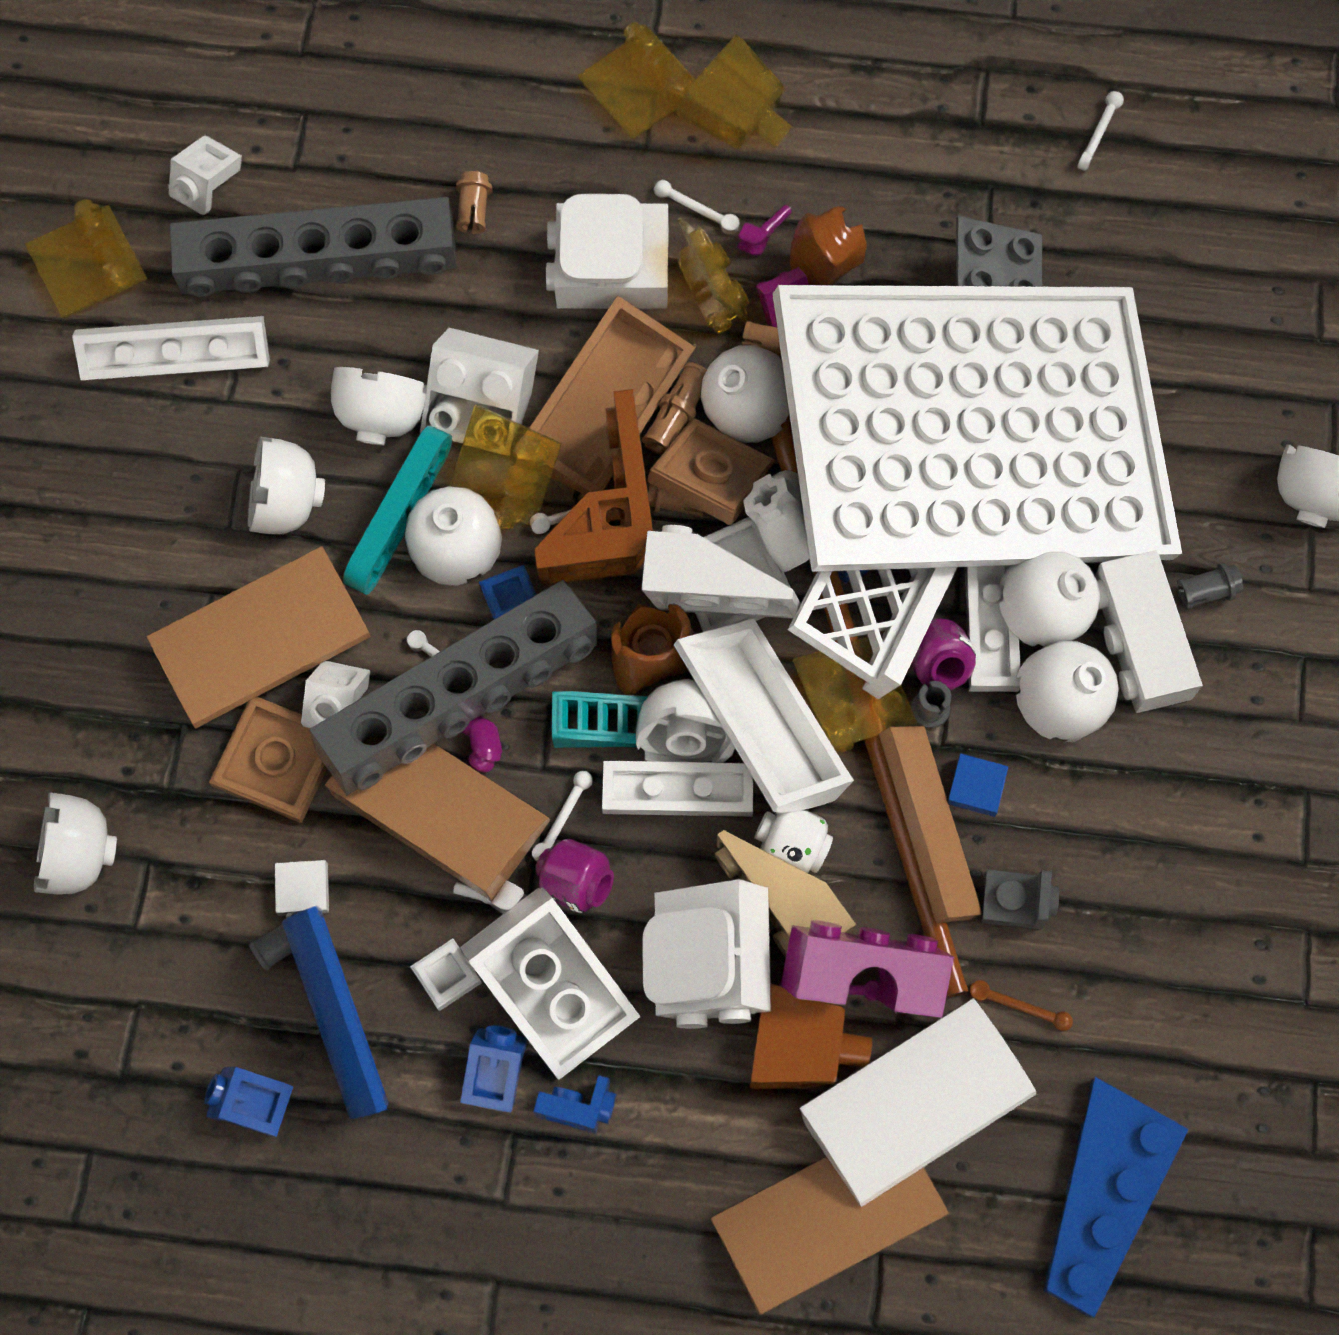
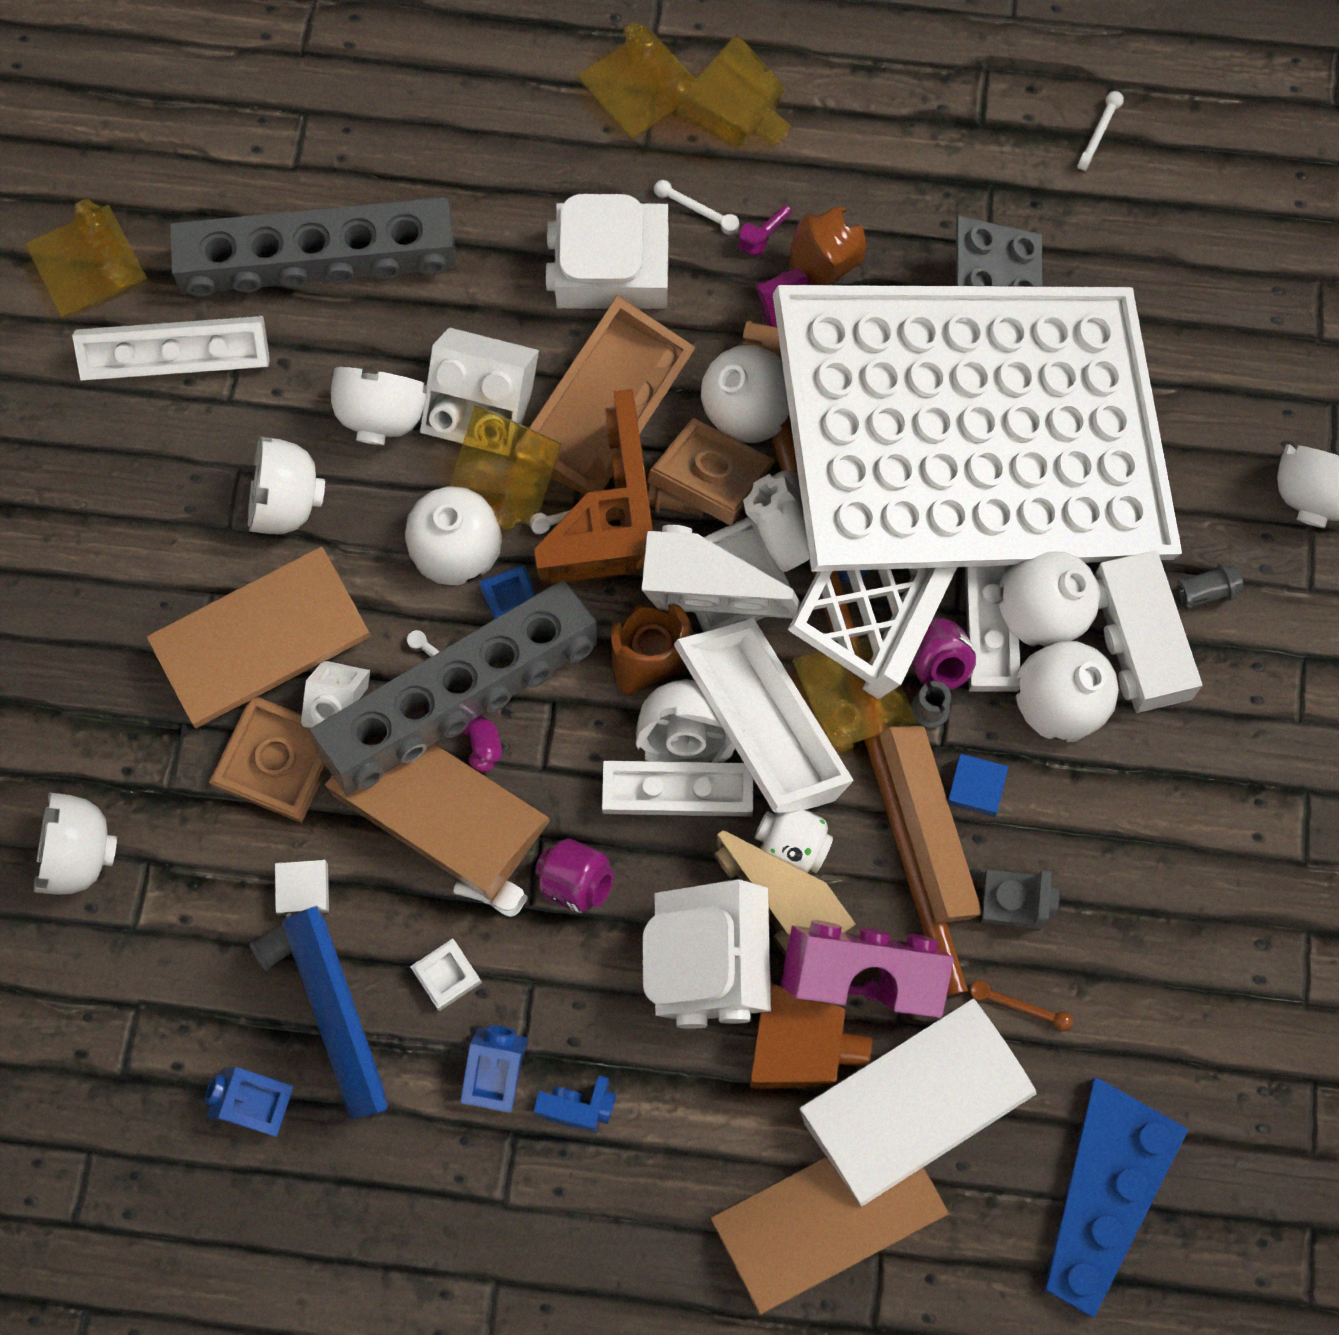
white bracket [169,135,242,215] -> none
teal beam [343,425,452,595] -> none
medium nougat pin [456,171,492,234] -> none
white slope [460,887,641,1080] -> none
white hinge [532,771,593,862] -> none
teal slope [552,691,647,748] -> none
medium nougat pin [642,362,707,456] -> none
clear yellow hinge [677,218,751,333] -> none

